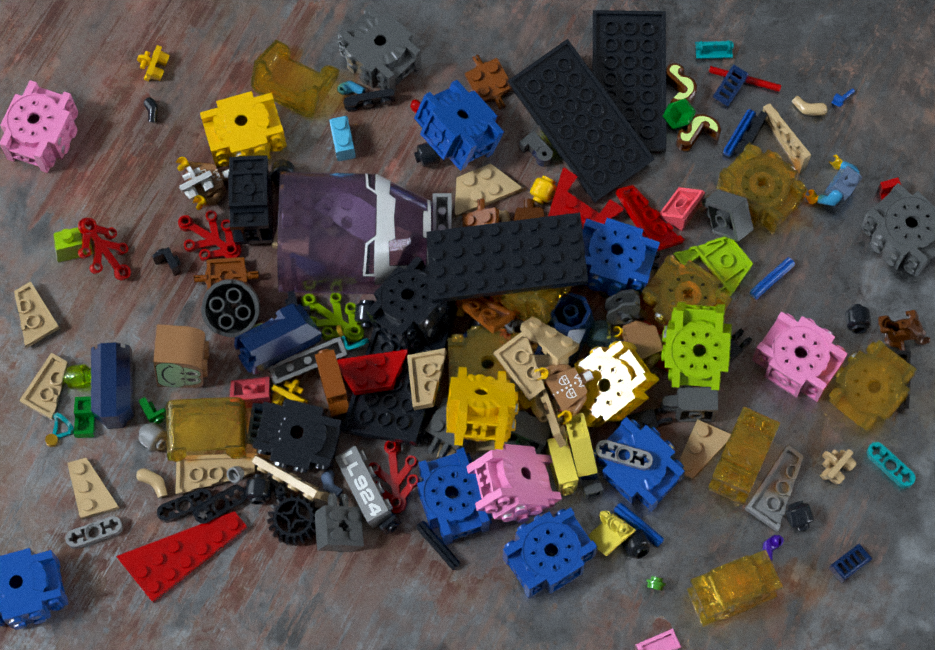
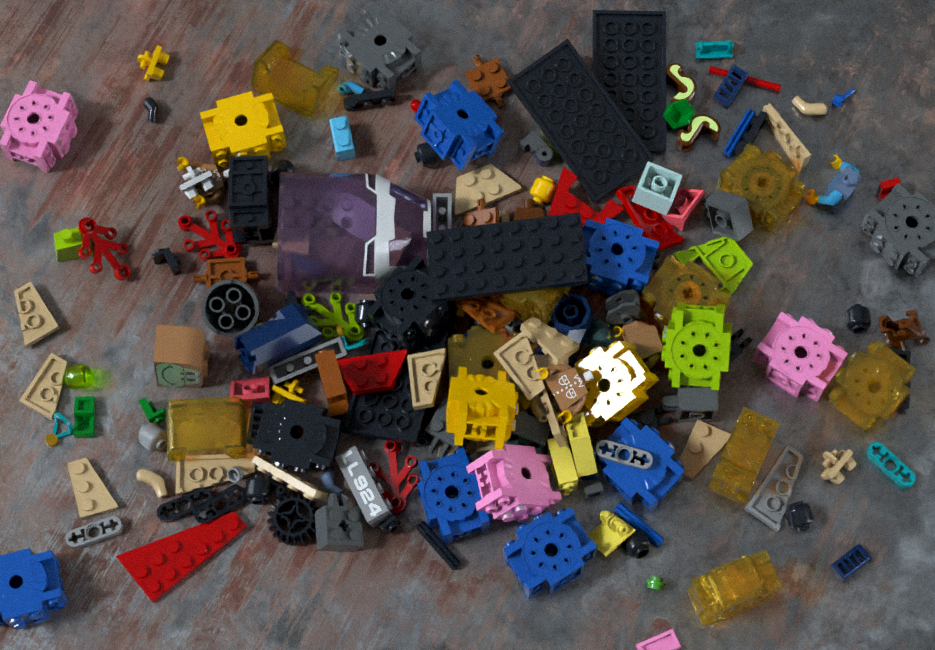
dark blue brick [91,342,135,429] -> none
blue axle [749,257,795,299] -> none
dark purple arm [762,535,784,562] -> none
none -> light aqua brick [632,161,683,215]

